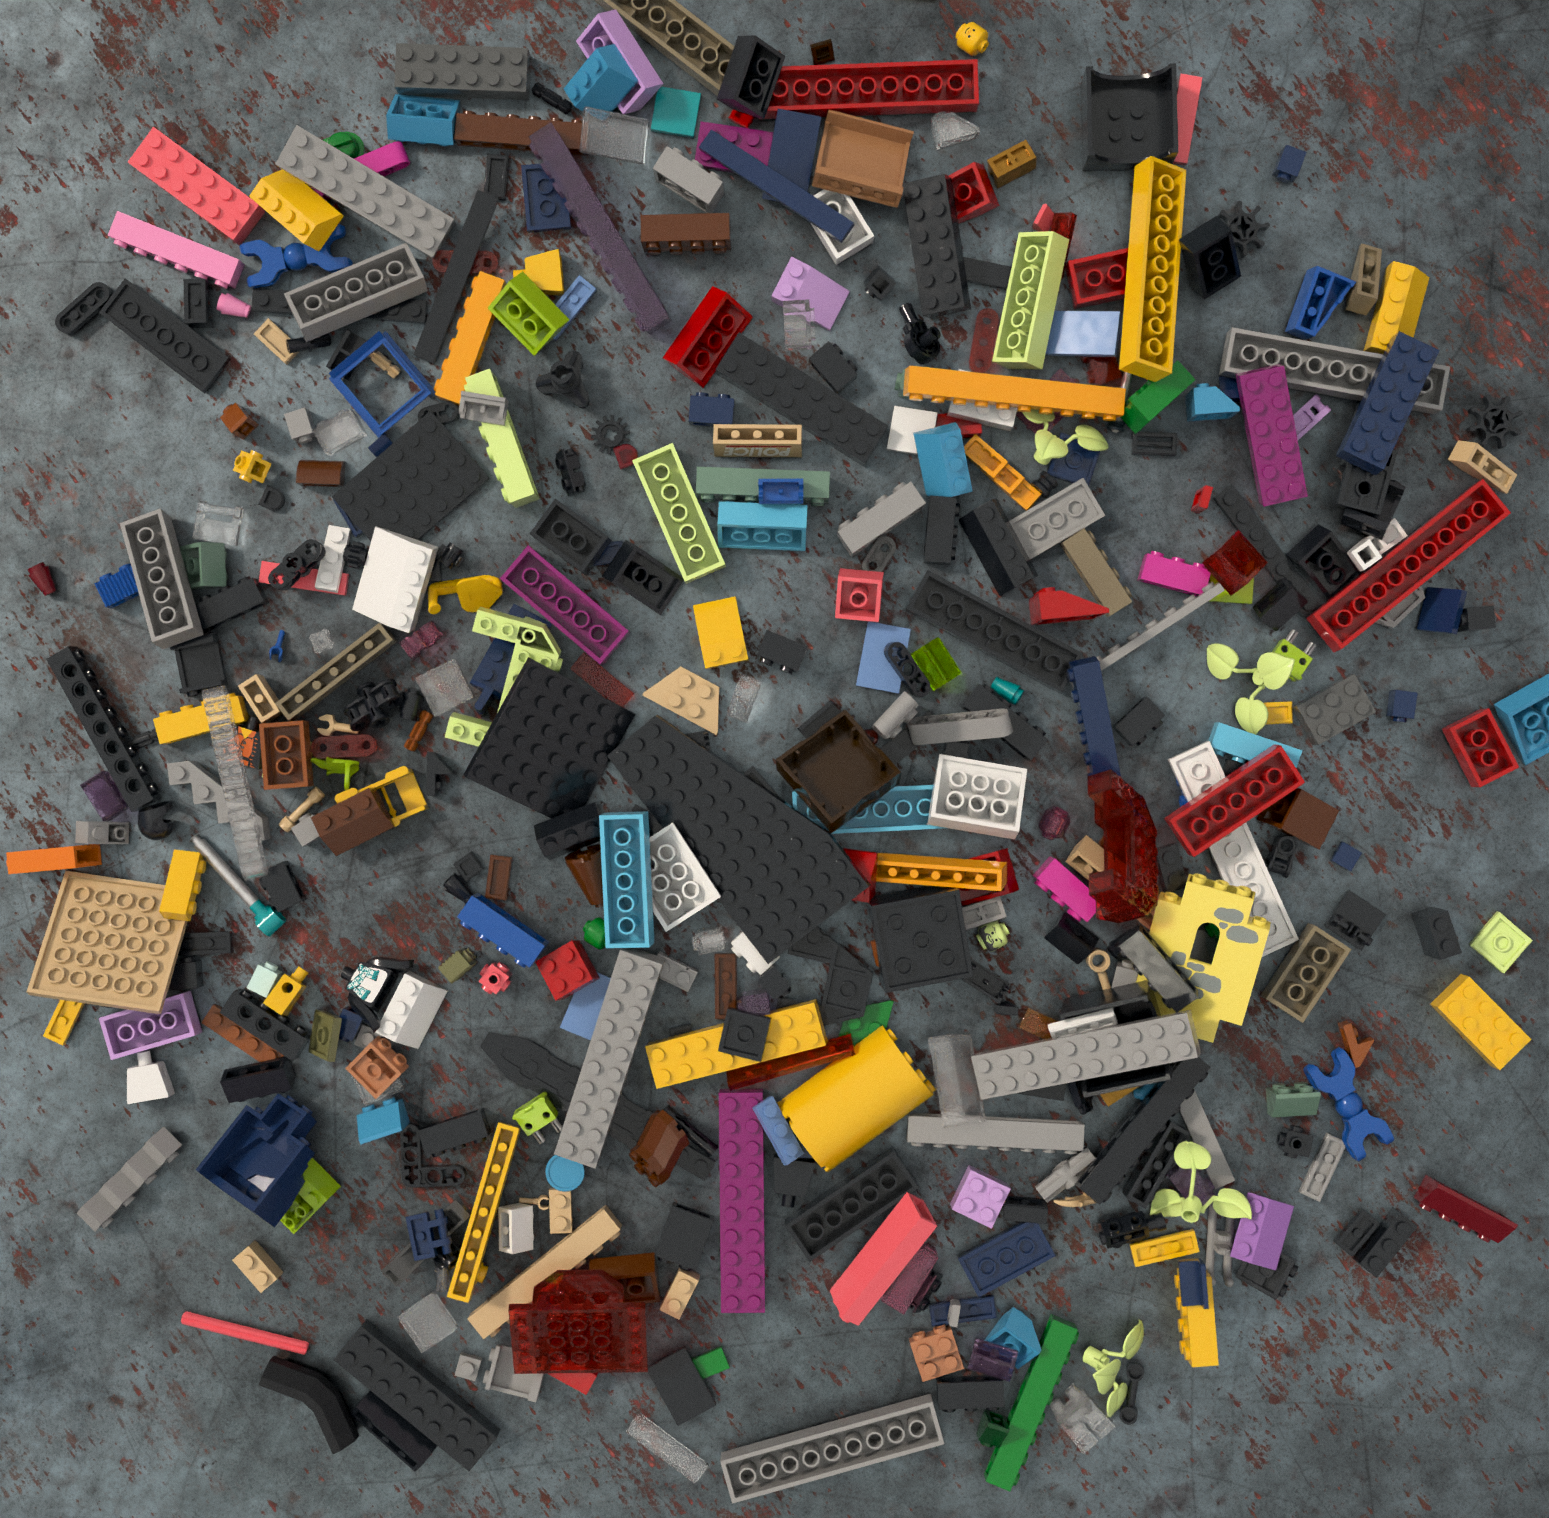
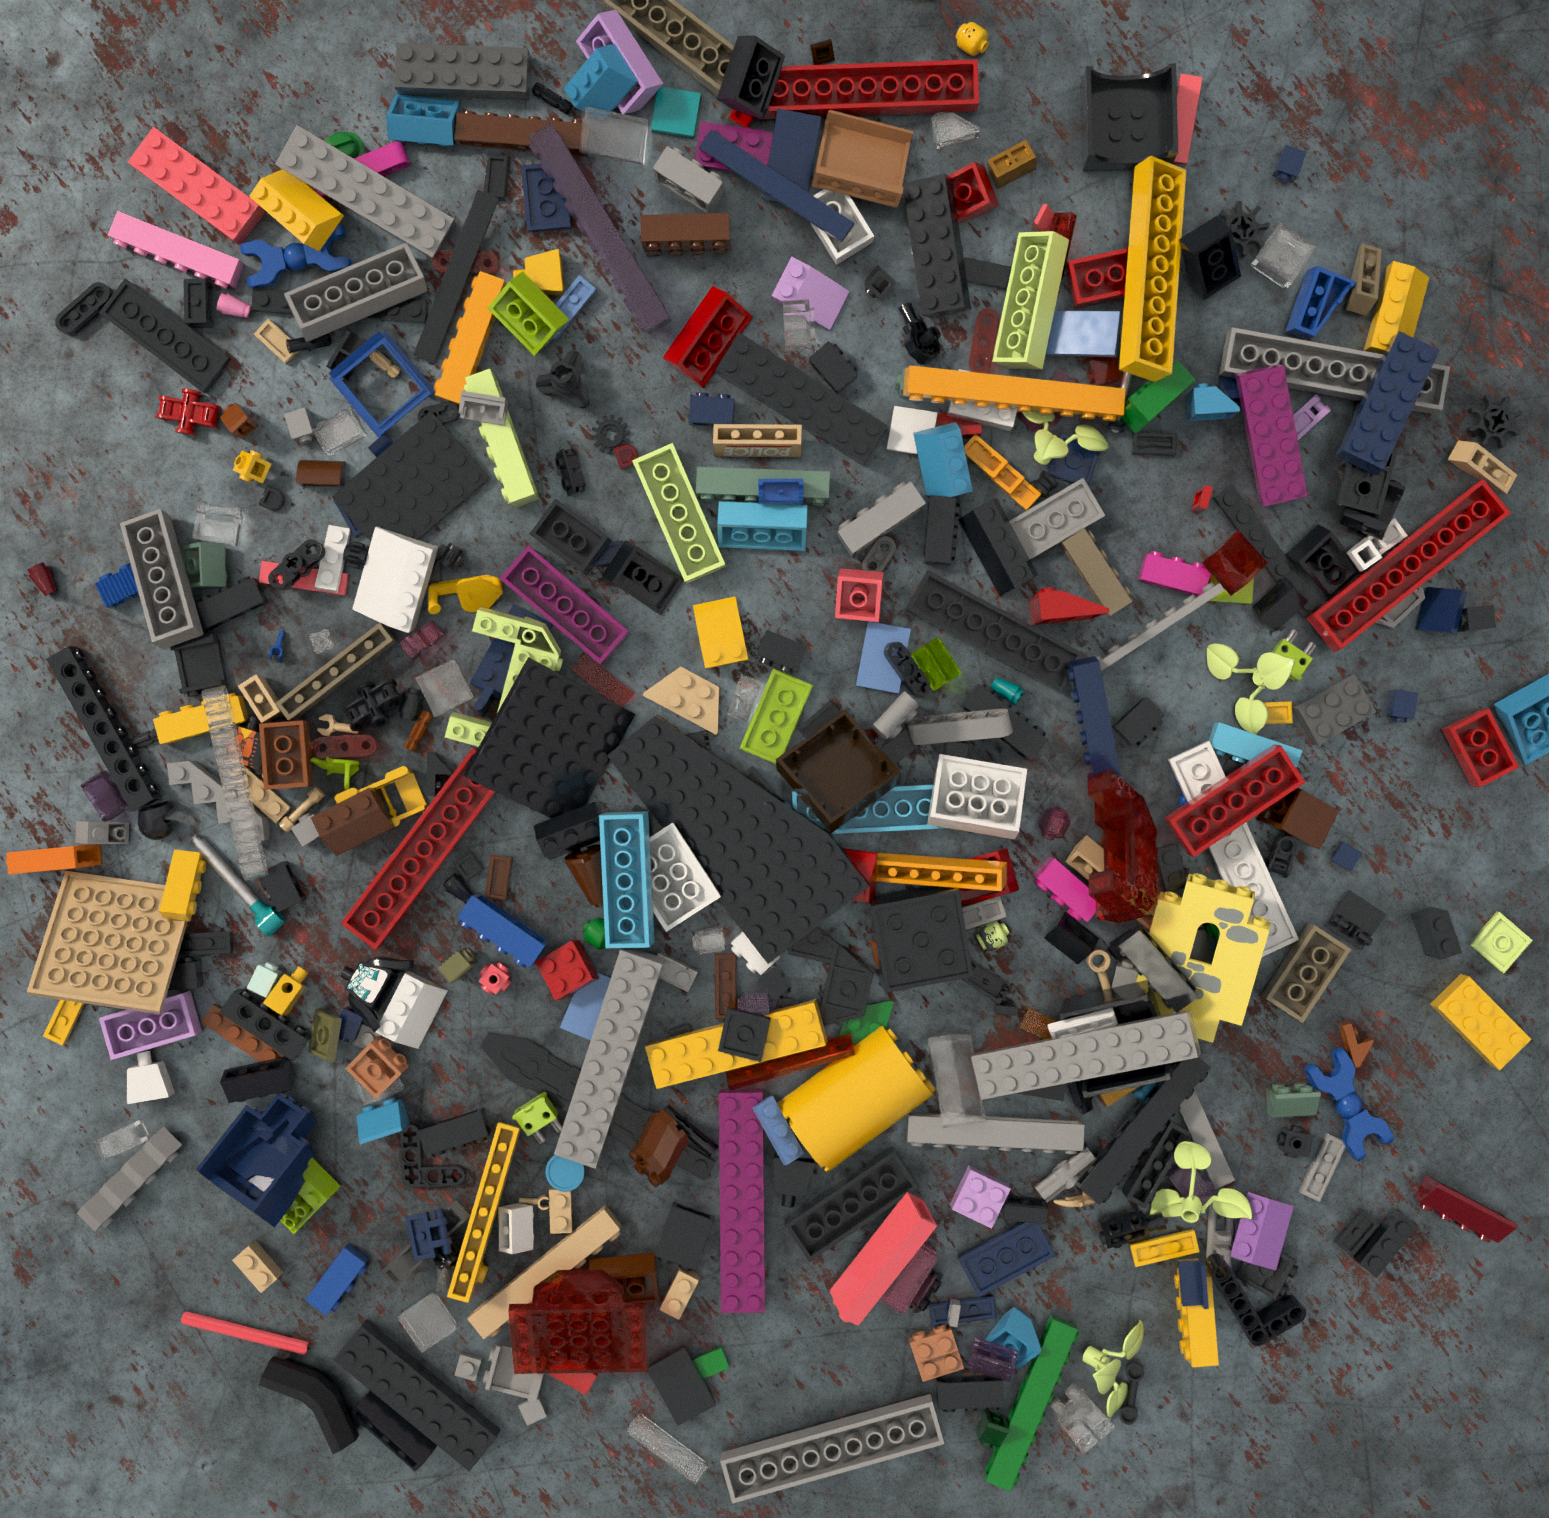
none -> clear brick [94,1119,150,1161]
none -> red axle [155,388,221,436]
none -> tan plate [228,764,292,824]
none -> blue brick [305,1243,369,1316]
none -> red brick [340,747,497,950]
none -> light grey tile [518,1396,548,1426]
none -> lime tile [739,668,813,764]
none -> black beam [1205,1254,1306,1346]
none -> clear brick [1250,223,1317,290]

